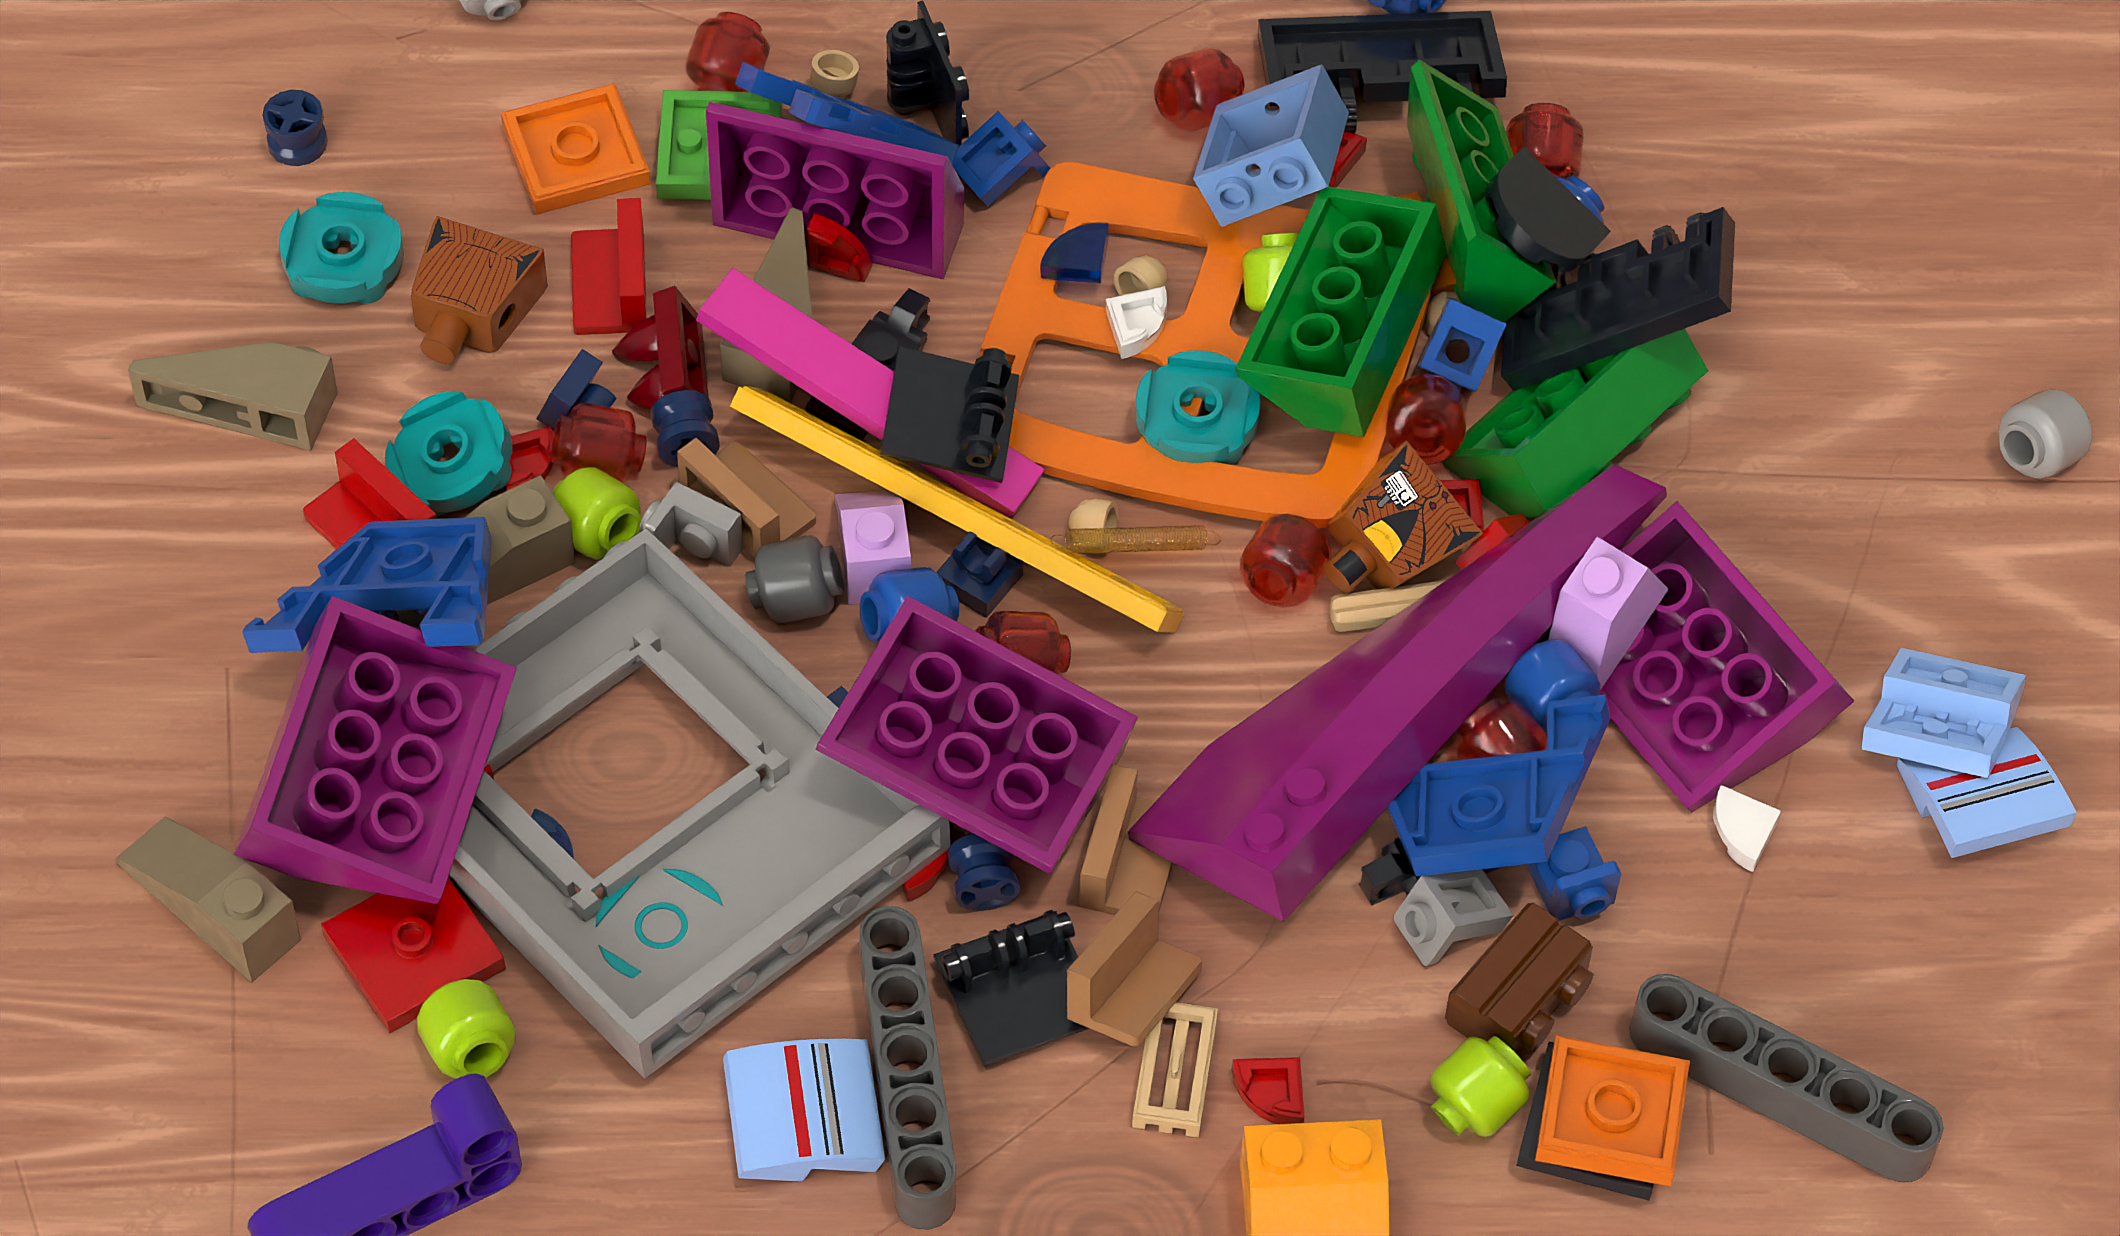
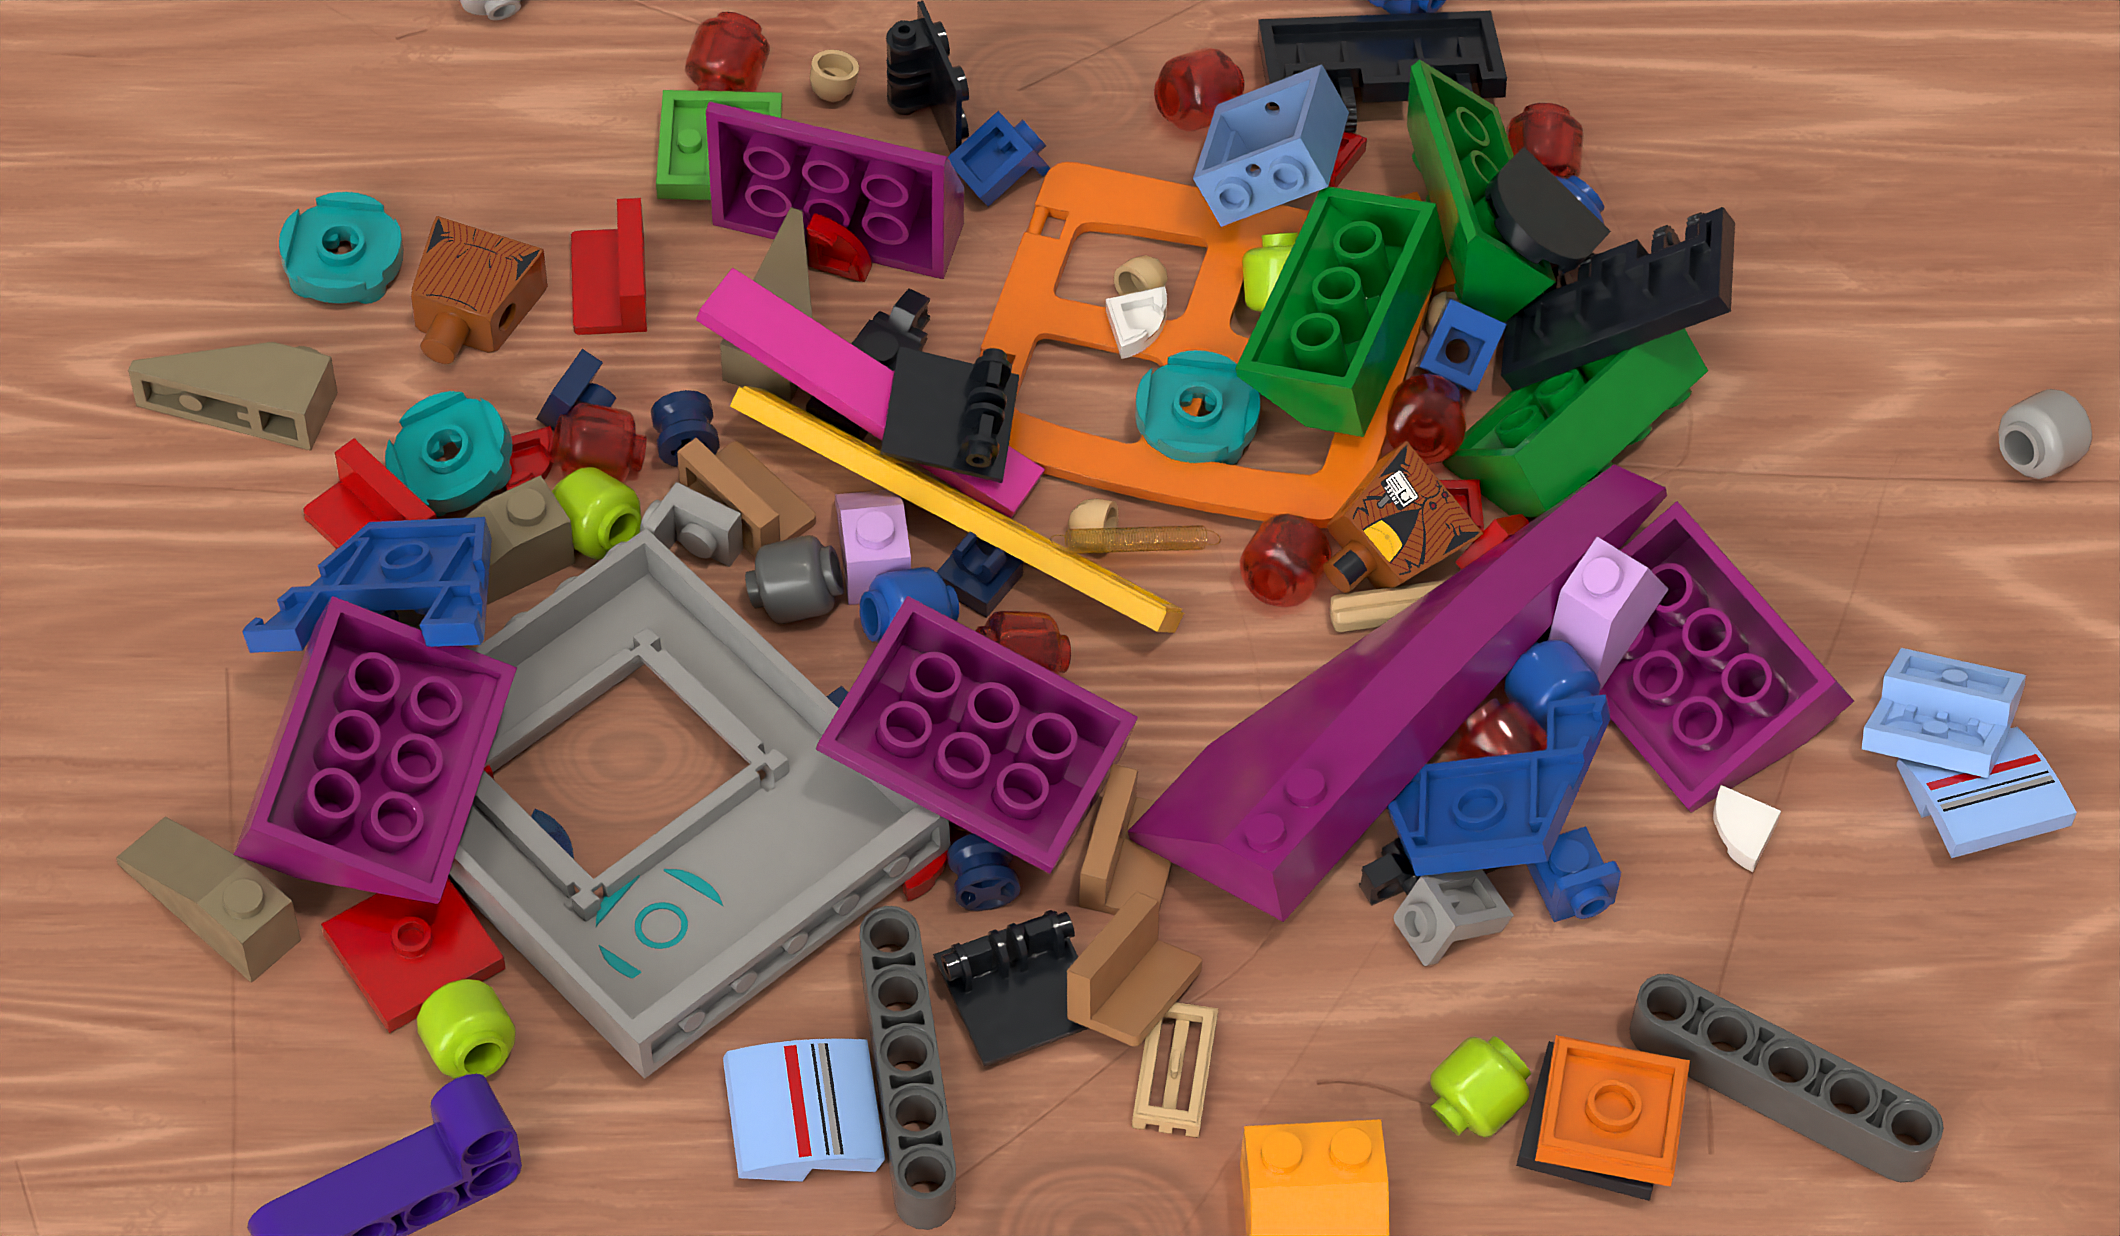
dark blue wheel [262,89,328,166] -> none
orange tile [501,83,651,215] -> none
dark red tile [612,286,709,409] -> none
blue wing [735,62,959,164] -> none
clear blue tile [1040,223,1109,284] -> none
red tile [1232,1057,1305,1124] -> none
reddish brown brick [1445,902,1594,1054] -> none

